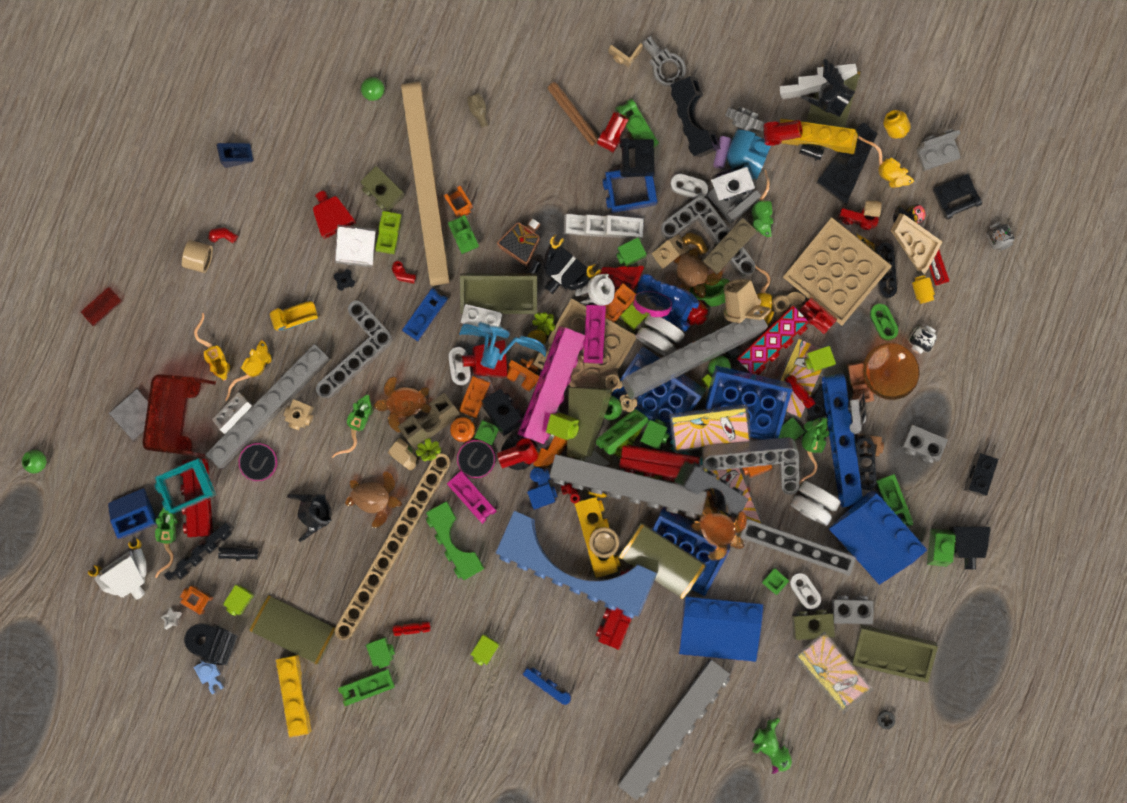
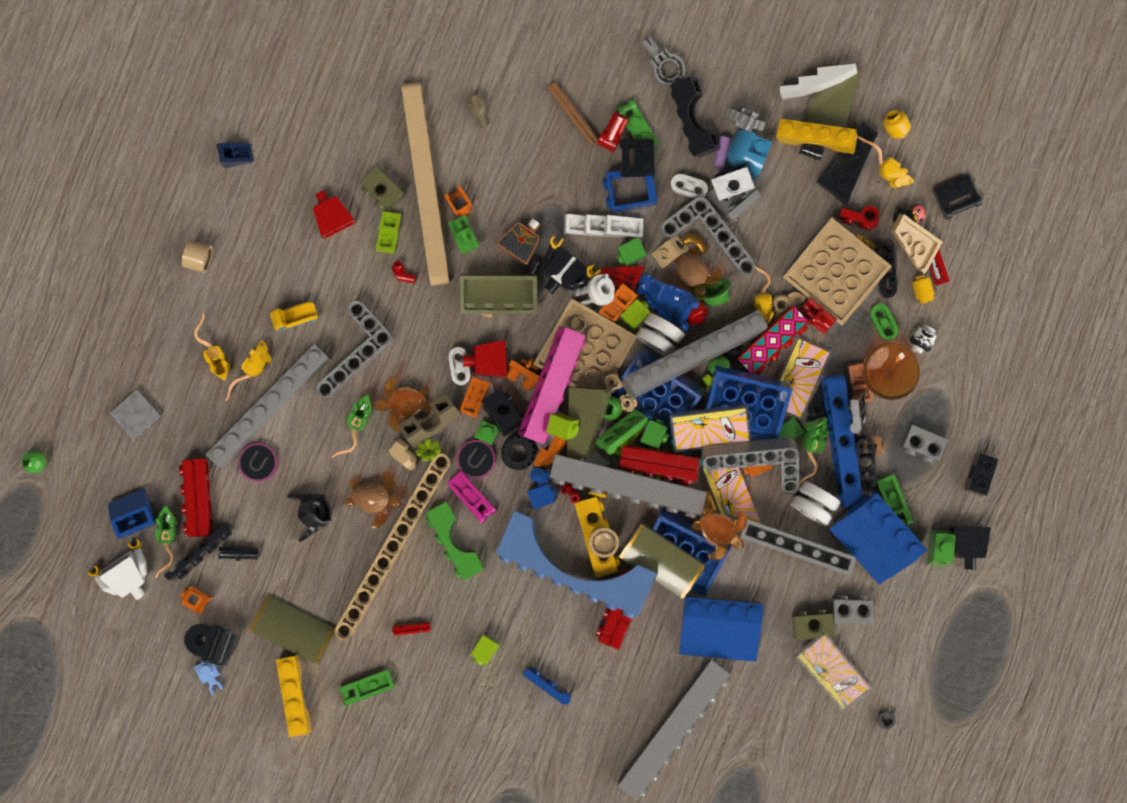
clear red tile [81,287,123,327] -> none
clear red windscreen [142,374,216,458] -> none
teal window [154,459,217,514] -> none
white piece [161,607,182,630] -> none
red arm [208,227,238,243] -> none
white bracket [212,392,252,434] -> none
lime brick [223,584,255,616] -> none
tan brick [284,399,314,430] -> none
clear tile [334,225,376,267] -> none
black plate [334,269,355,291] -> none
bright green piece [361,77,385,101] -> none
bright green brick [366,637,395,669] -> none
blue plate [402,288,449,342] -> none
orange head [450,417,476,443] -> none
dark azure plant [459,322,546,369] -> none
white bracket [461,304,502,328] -> none
red piece [497,438,539,468] -> none
yellow tile [527,329,547,345] -> none
lime plant [532,312,556,336] -> none
dark pink plate [583,305,606,364] -> none
tan bracket [609,43,643,67] -> none
tile [633,291,672,317] -> none
black arch [674,461,749,520] -> none
dark tan arch [703,218,757,275] -> none
tan container [723,279,771,323] -> none
bright green animal [751,169,773,238] -> none
bright green animal [752,718,792,774] -> none
bright green plate [761,568,789,595] -> none
red piece [763,120,803,146] -> none
red axle [785,375,815,408] -> none
white plate [790,573,821,609] -> none
black helmet [801,59,855,117] -> none
lime brick [804,346,836,373] -> none
olive slope [852,624,938,683] -> none
tan hose [864,201,881,217] -> none
light grey bracket [916,129,961,171] -> none
light grey head [986,222,1015,252] -> none

